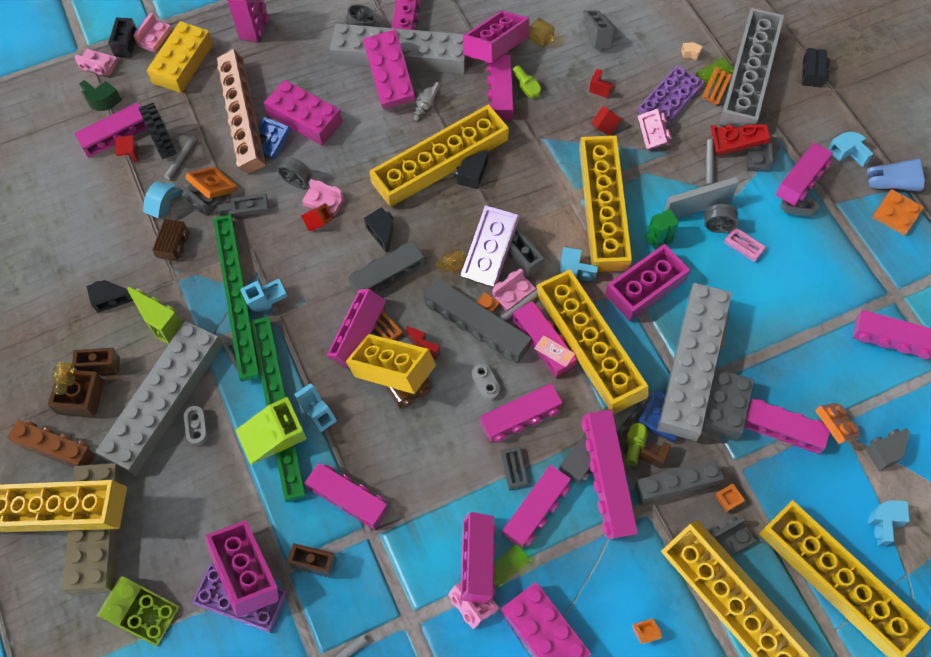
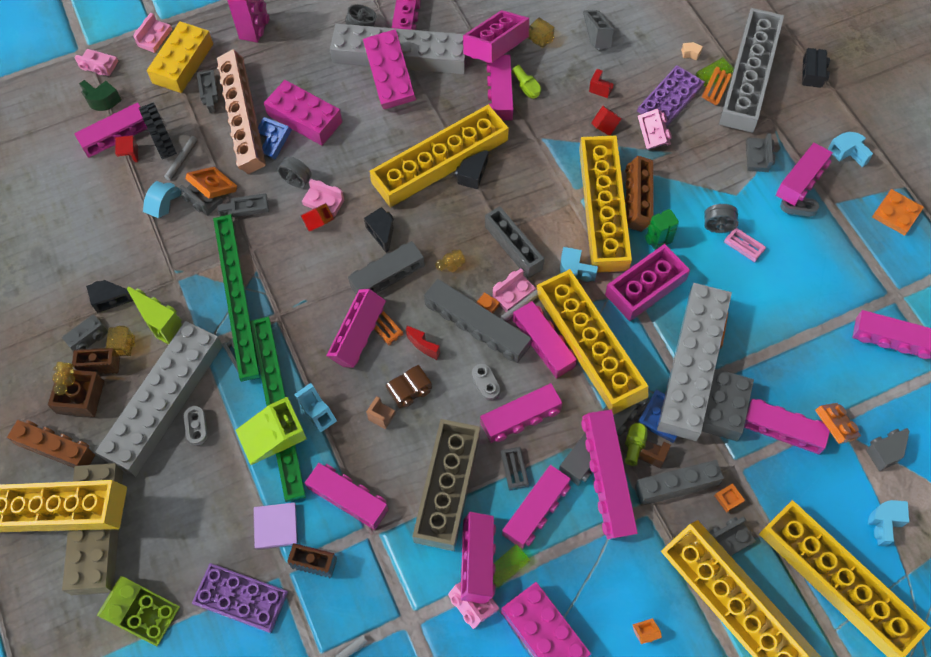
black brick [108,17,137,58] -> none
reddish brown brick [152,219,189,261] -> none
dark pink brick [205,520,278,618] -> none
medium azure brick [240,279,288,312] -> none
yellow brick [346,334,436,394] -> none
light grey piece [414,82,440,121] -> none
tile [461,205,520,287] -> none
bright pink sticker [534,335,575,367] -> none
light grey tile [664,177,739,219] -> none
light grey bar [706,139,714,186] -> none
red wing [710,124,771,157] -> none
medium blue piece [867,158,925,192] -> none
none -> dark grey bracket [62,314,108,351]
none -> clear yellow brick [106,326,136,356]
none -> dark grey hinge [197,70,219,113]
none -> lavender tile [254,502,298,550]
none -> nougat panel [366,396,396,429]
none -> dark tan brick [412,419,480,551]
none -> dark orange brick [625,156,653,232]

